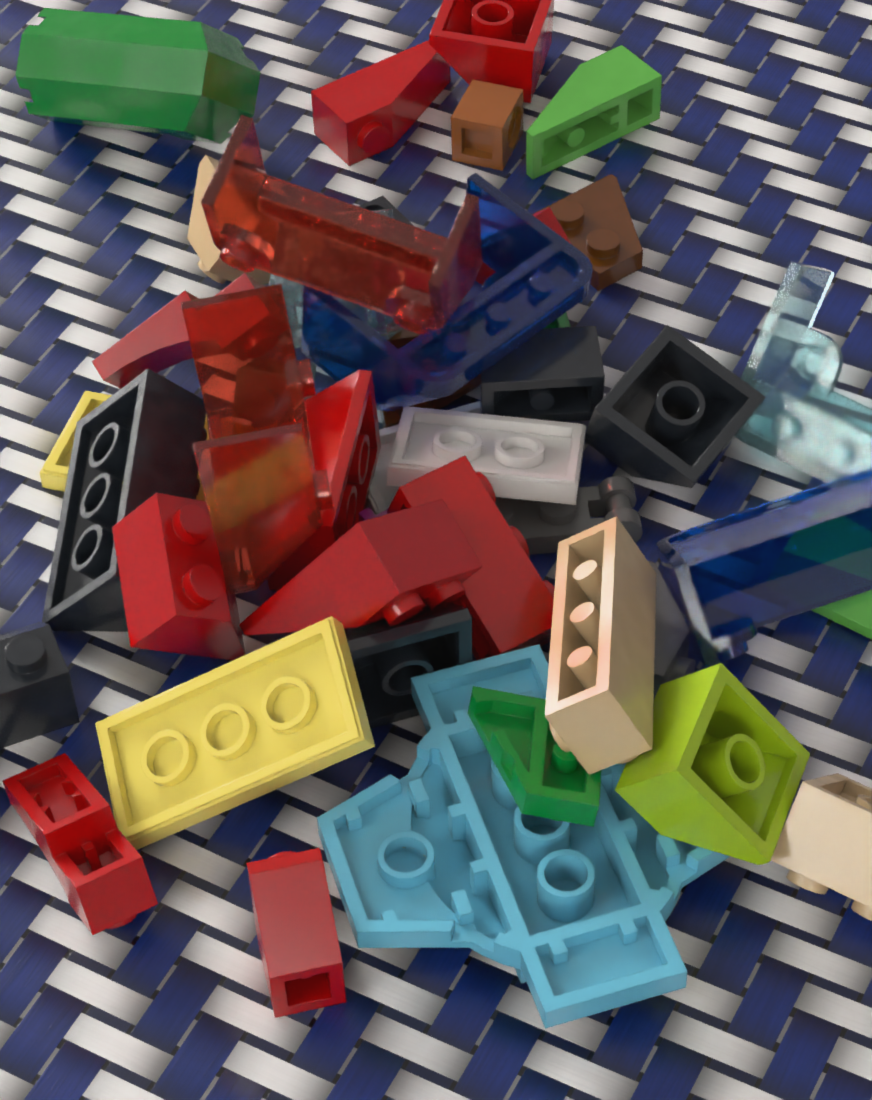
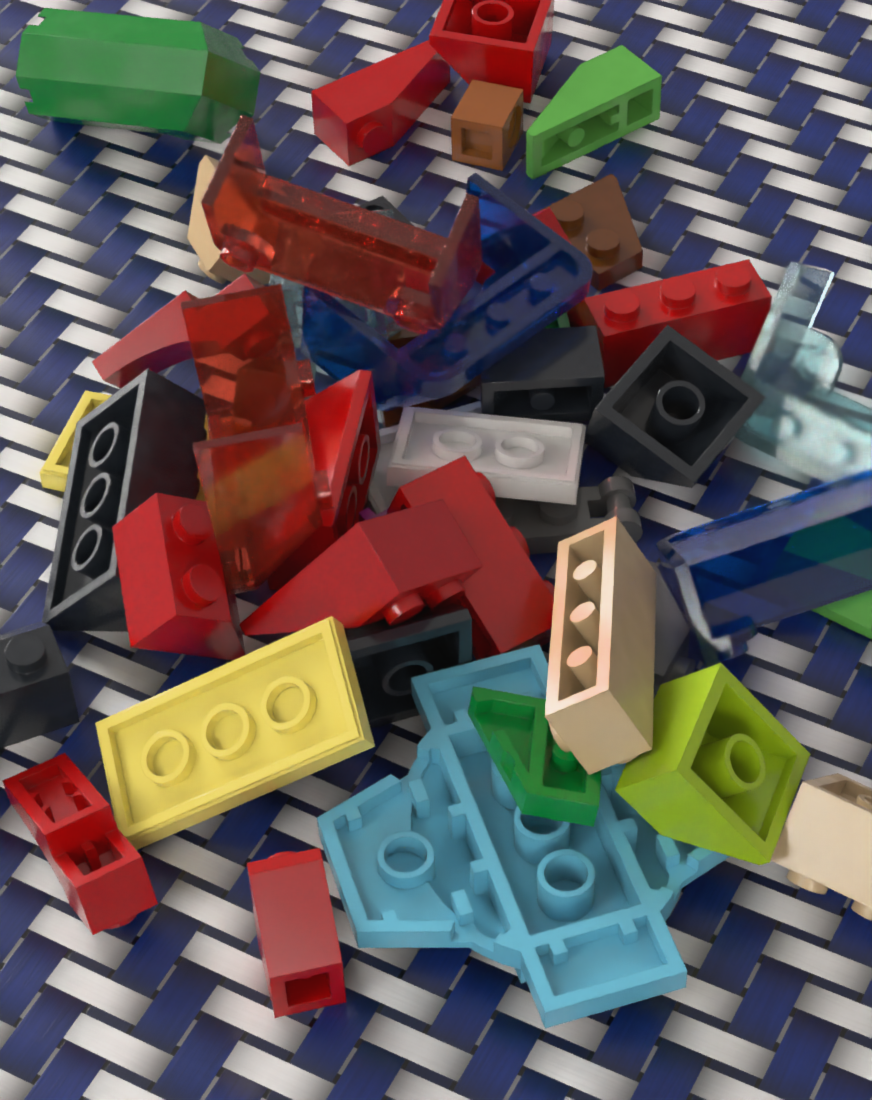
none -> red slope [563,259,772,388]

